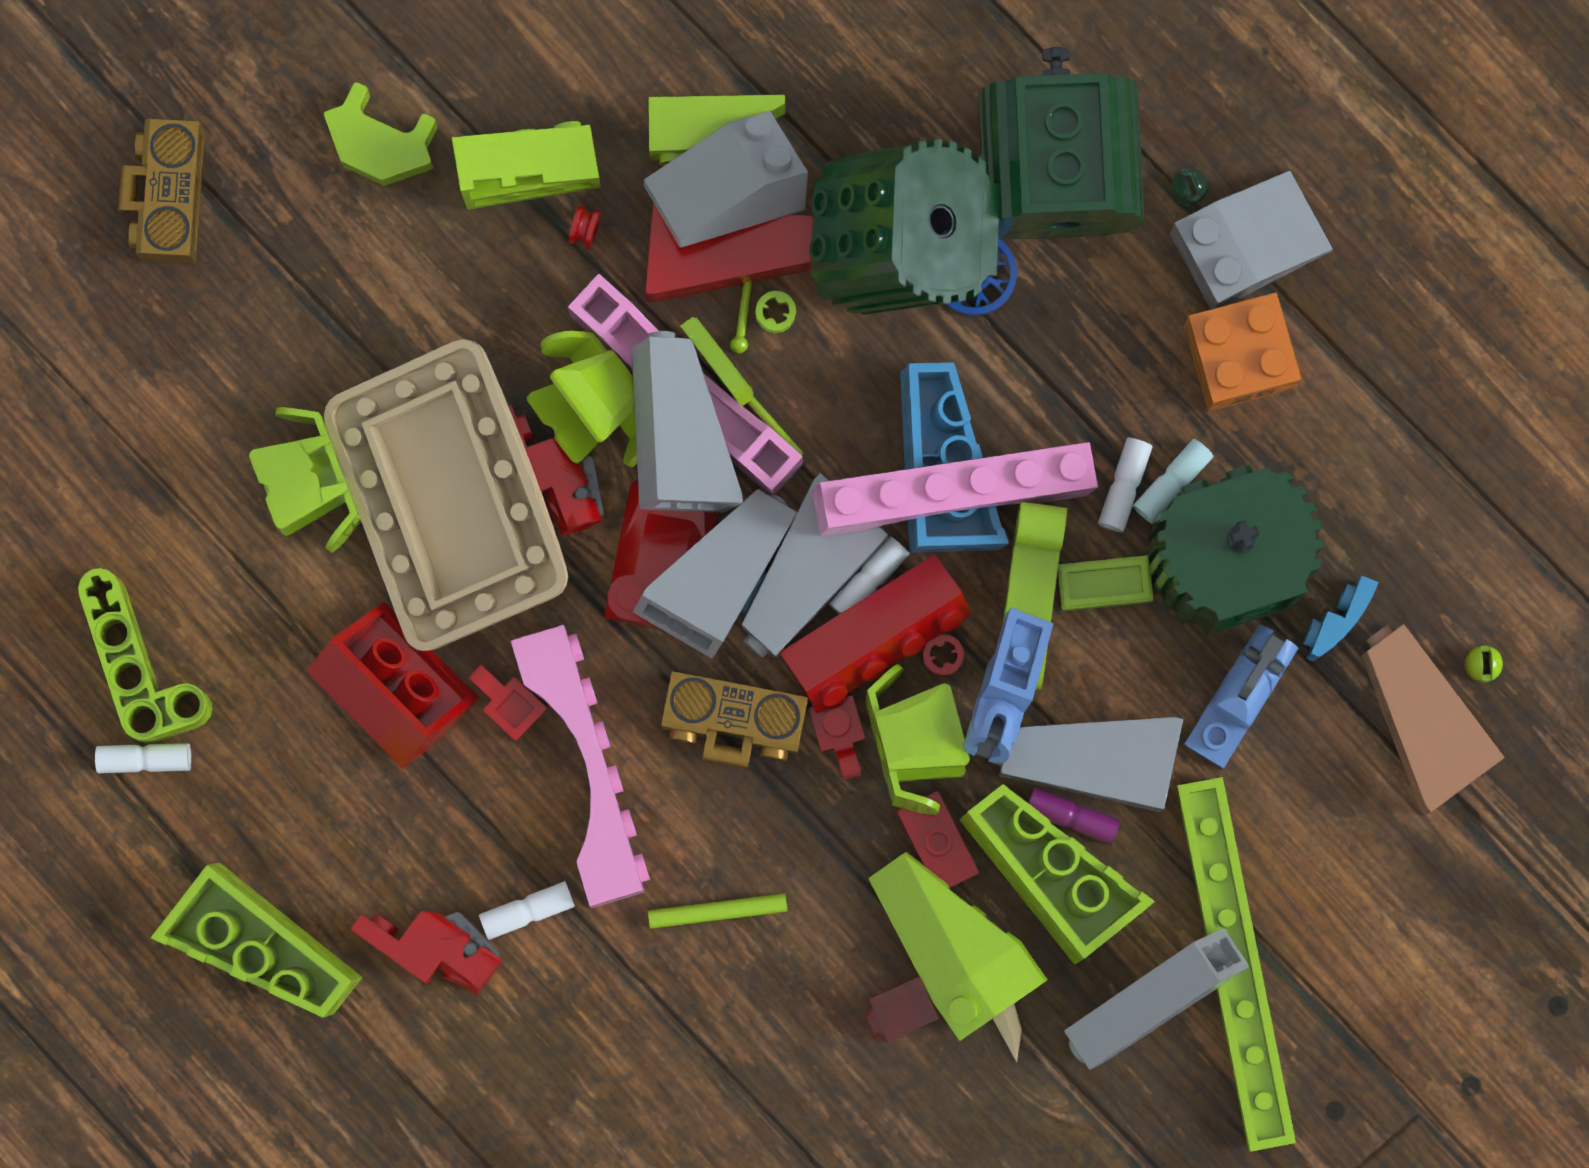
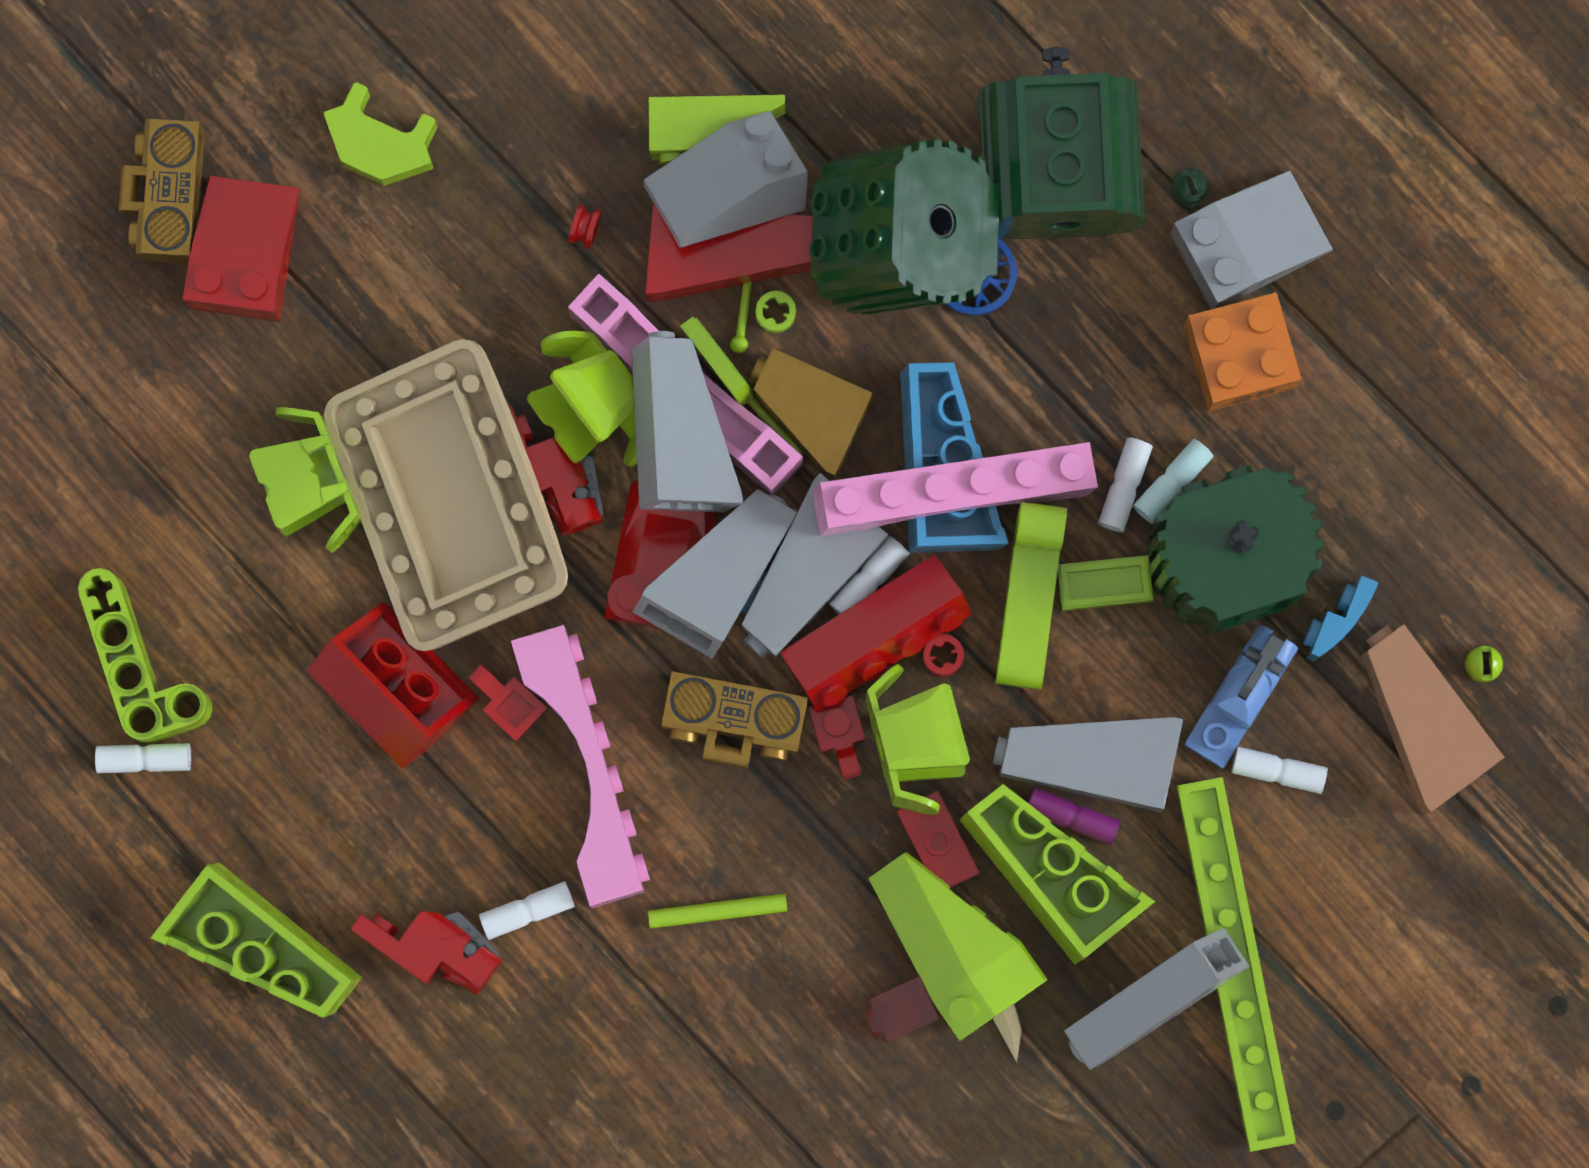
lime wedge [452,121,601,210] -> none
medium blue plate [963,608,1054,764] -> none
none -> red slope [183,176,300,322]
none -> pearl gold slope [749,348,873,481]
none -> white piece [1231,746,1328,794]

